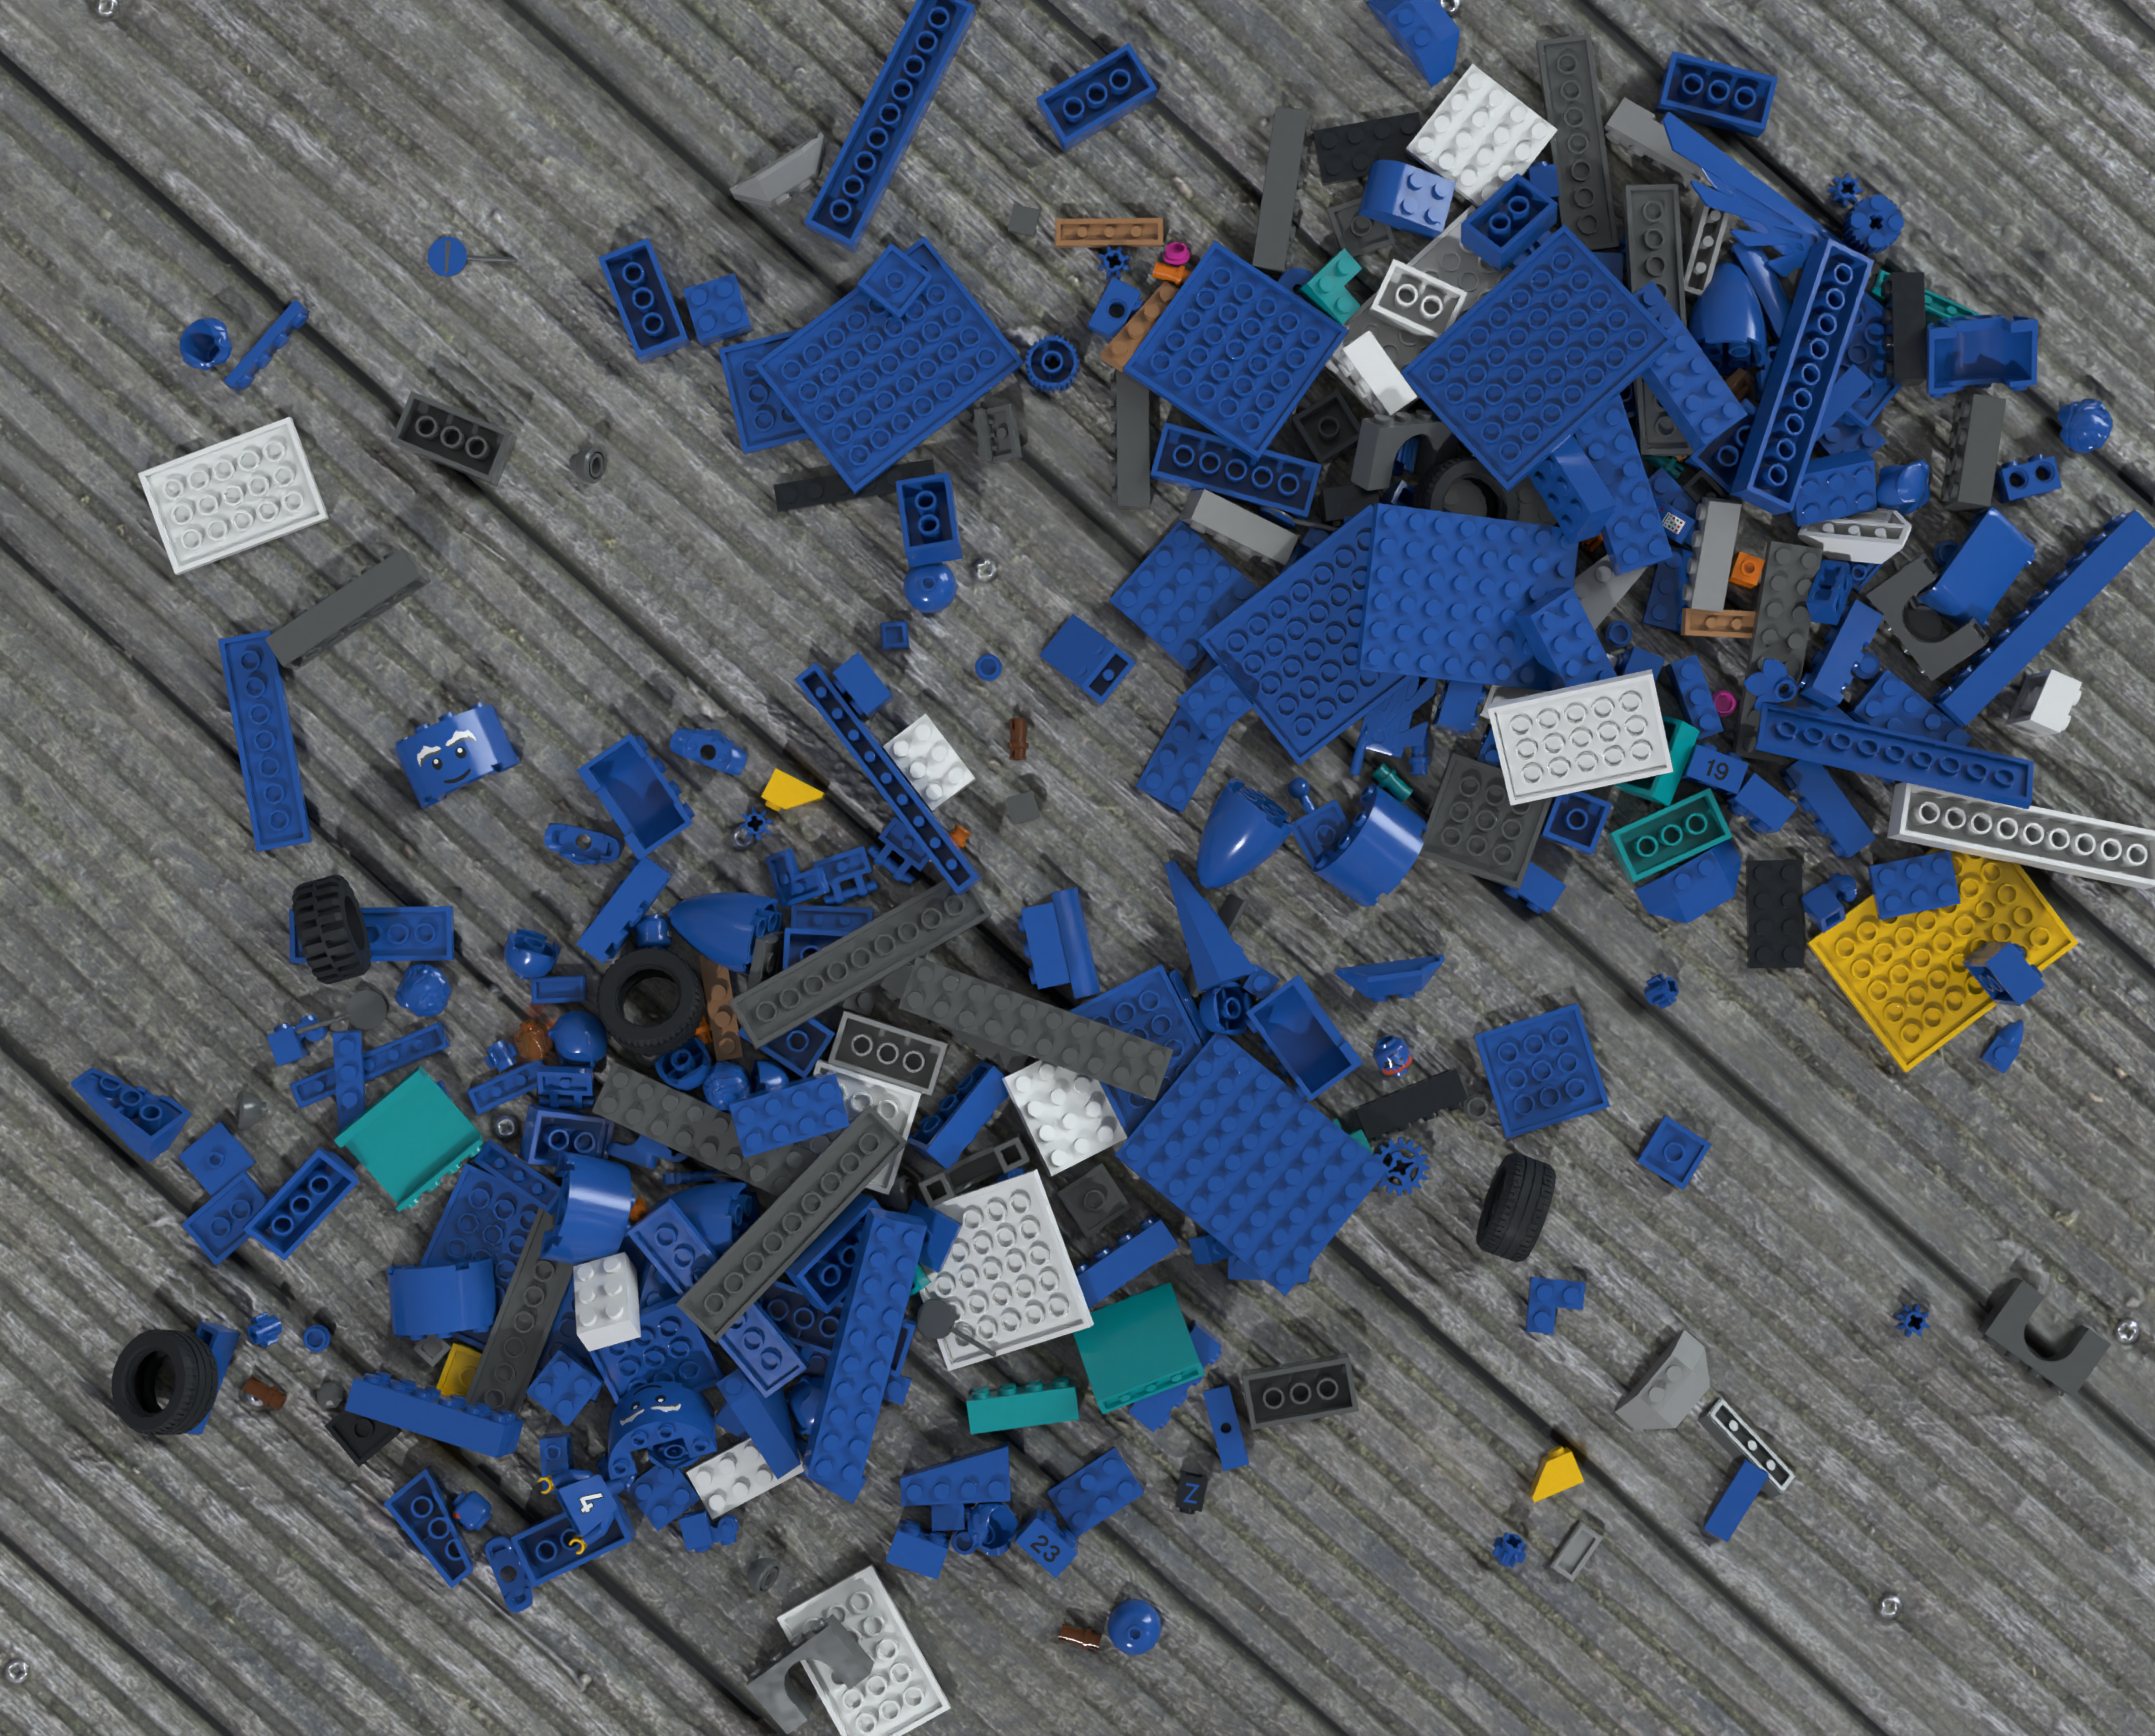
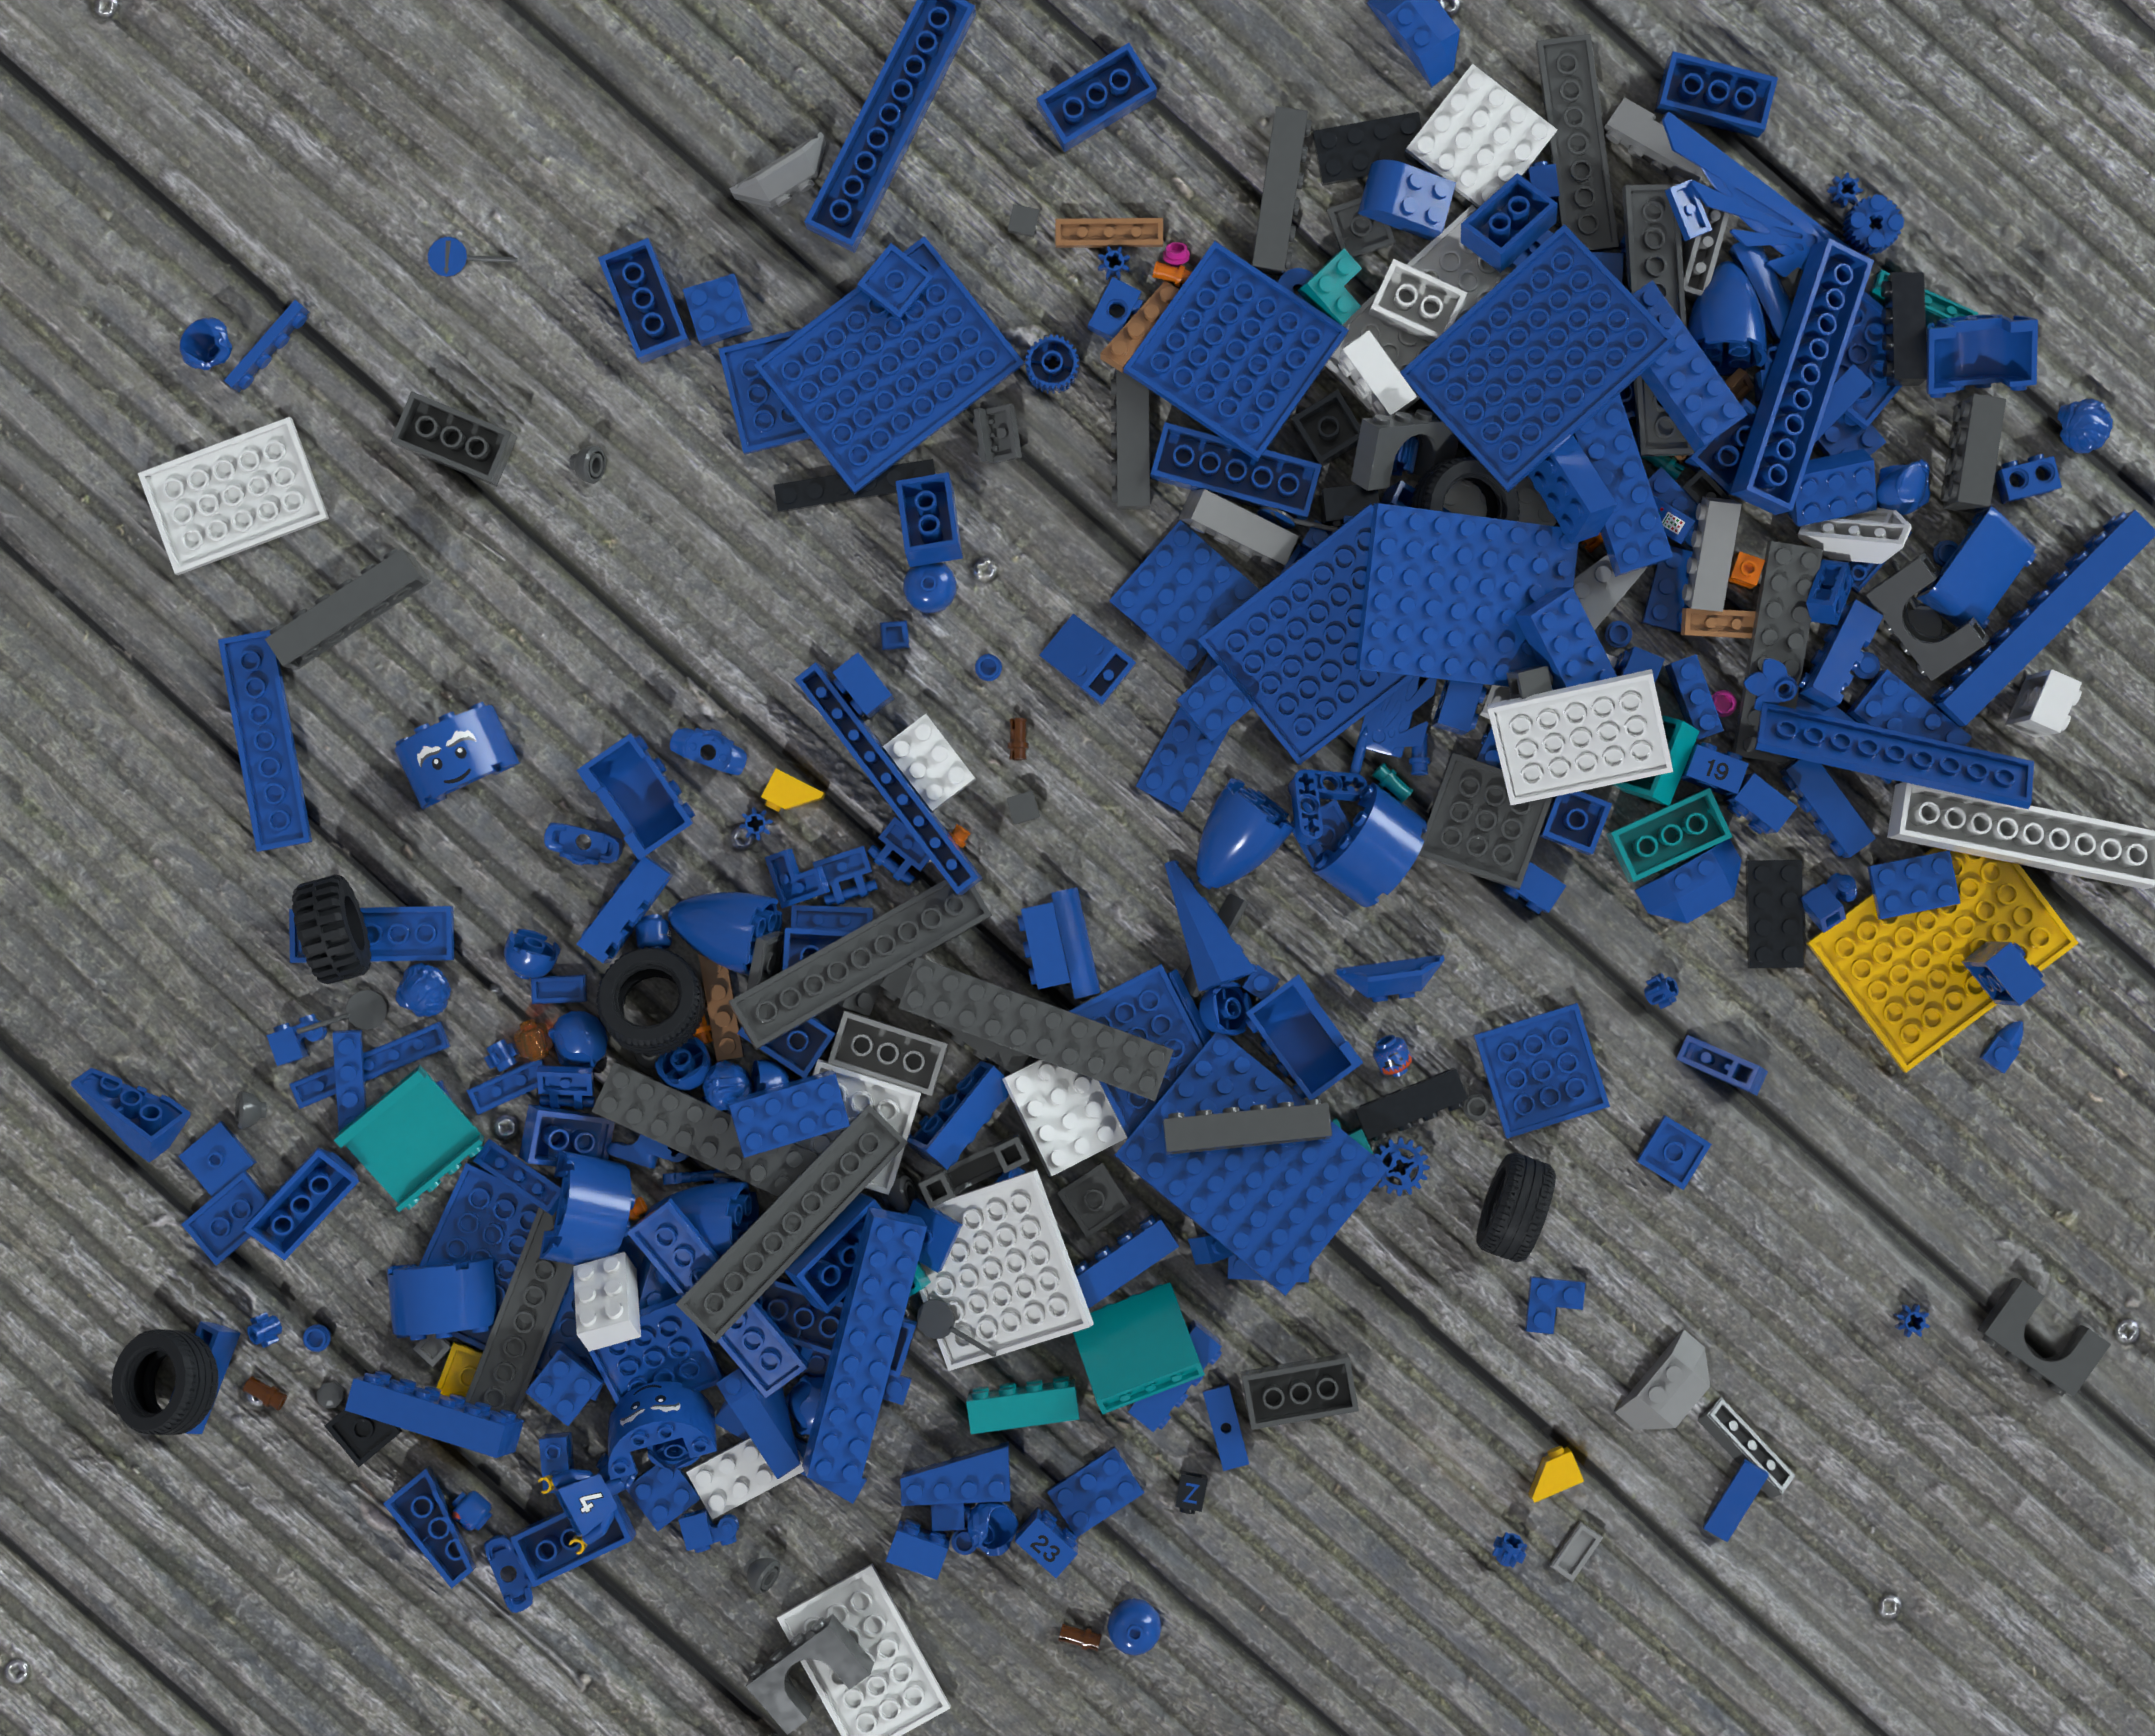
none -> dark grey brick [1163,1099,1332,1155]
none -> blue beam [1290,769,1368,845]
none -> dark grey brick [1506,666,1553,699]
none -> plate [1665,179,1712,241]
none -> blue slope [1676,1035,1768,1096]

